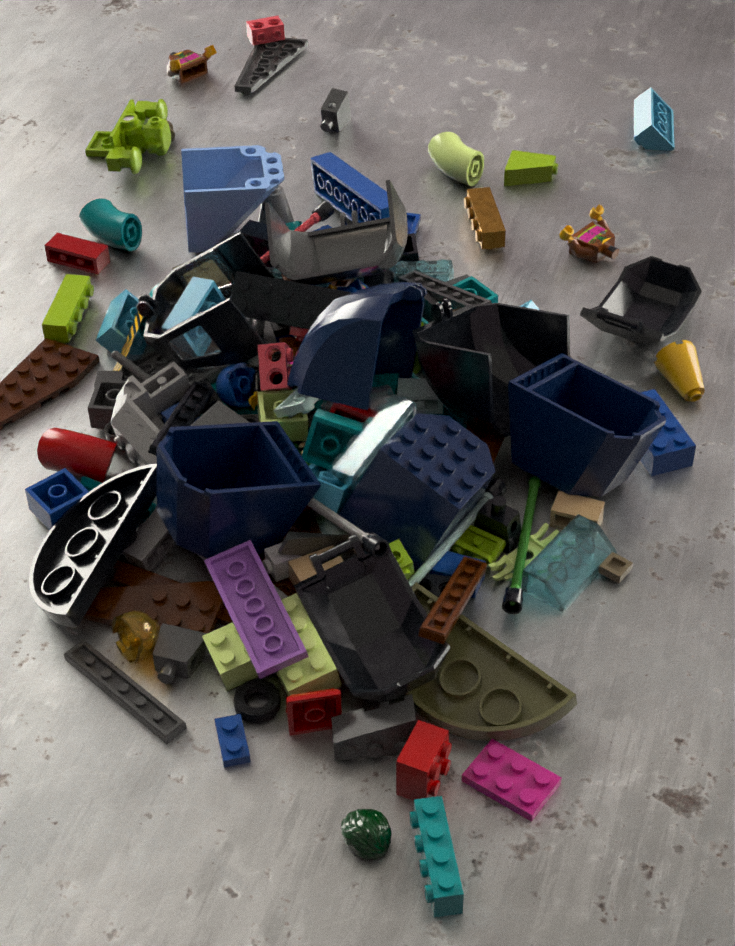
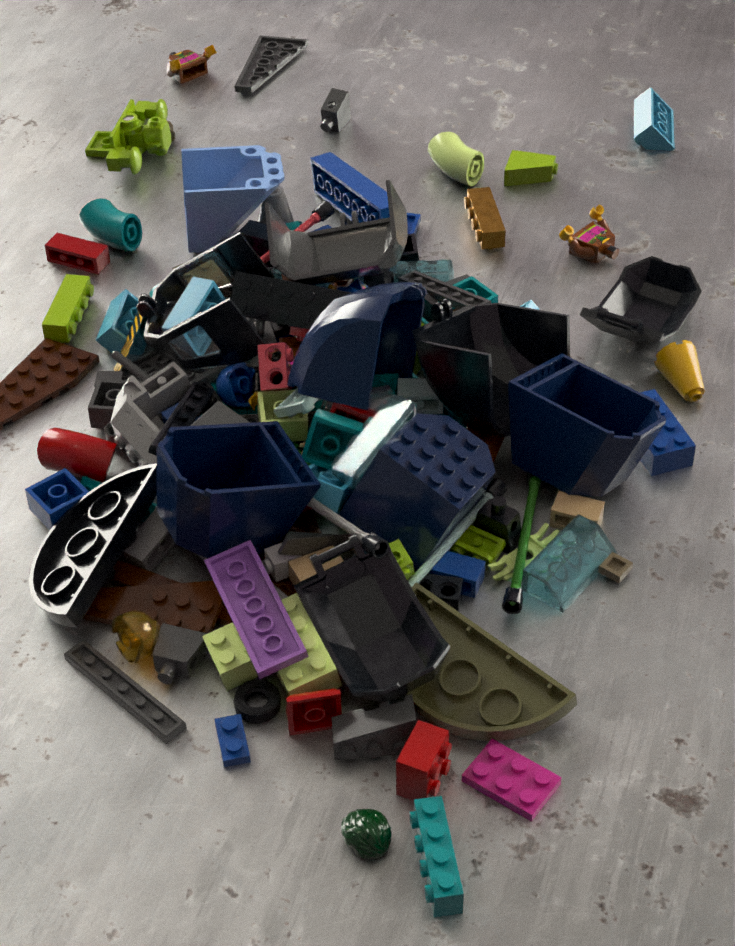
coral brick [246,15,285,46] -> none
reddish brown tile [418,556,487,644] -> none

